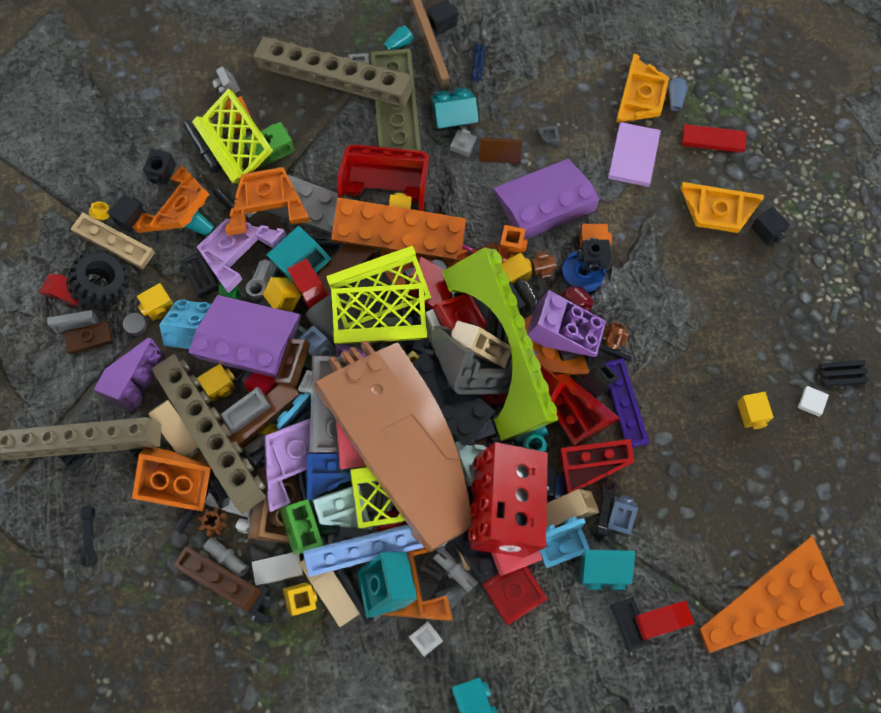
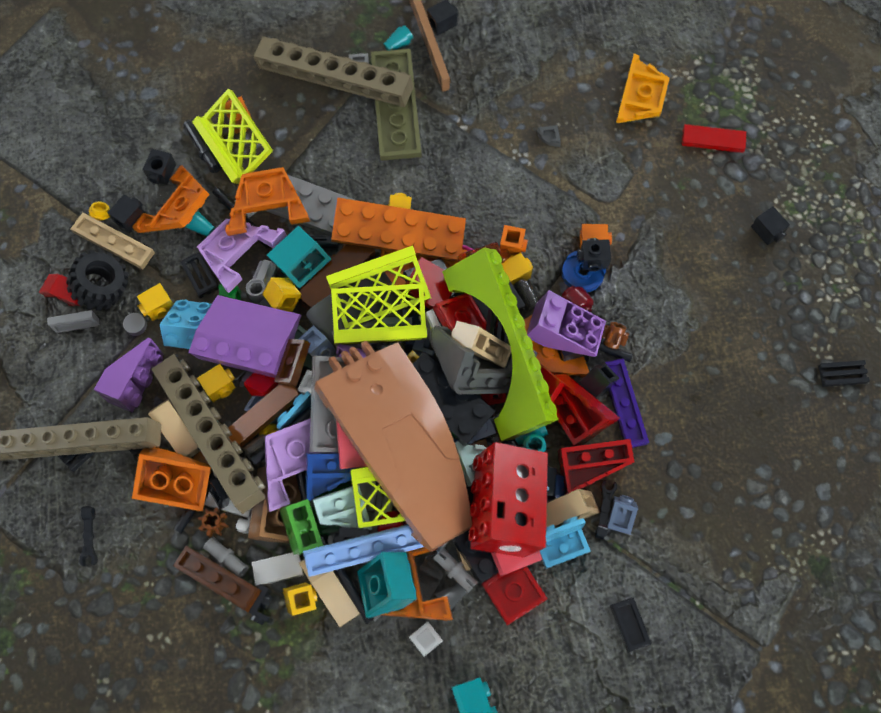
reddish brown plate [64,321,113,355] -> none
light grey tile [212,66,240,94] -> none
light grey tile [221,387,271,434] -> none
bright green brick [245,122,295,169] -> none
red slope [287,259,328,309] -> none
red windscreen [337,145,429,211] -> none
teal slope [430,87,479,128] -> none
light grey tile [450,129,477,157] -> none
dark blue axle [471,44,486,81] -> none
reddish brown slope [479,137,522,164] -> none
medium lavender slope [494,158,599,239] -> none
dark orange gear [531,250,556,279] -> none
teal slope [579,550,635,591] -> none
lavender tile [608,122,661,187] -> none
red slope [635,600,695,640] -> none
sand blue cone [668,78,688,111] -> none
light orange wing [681,182,764,233] -> none
orange wing [698,536,844,653] -> none
yellow brick [737,392,774,429] -> none
white tile [798,386,829,417] -> none

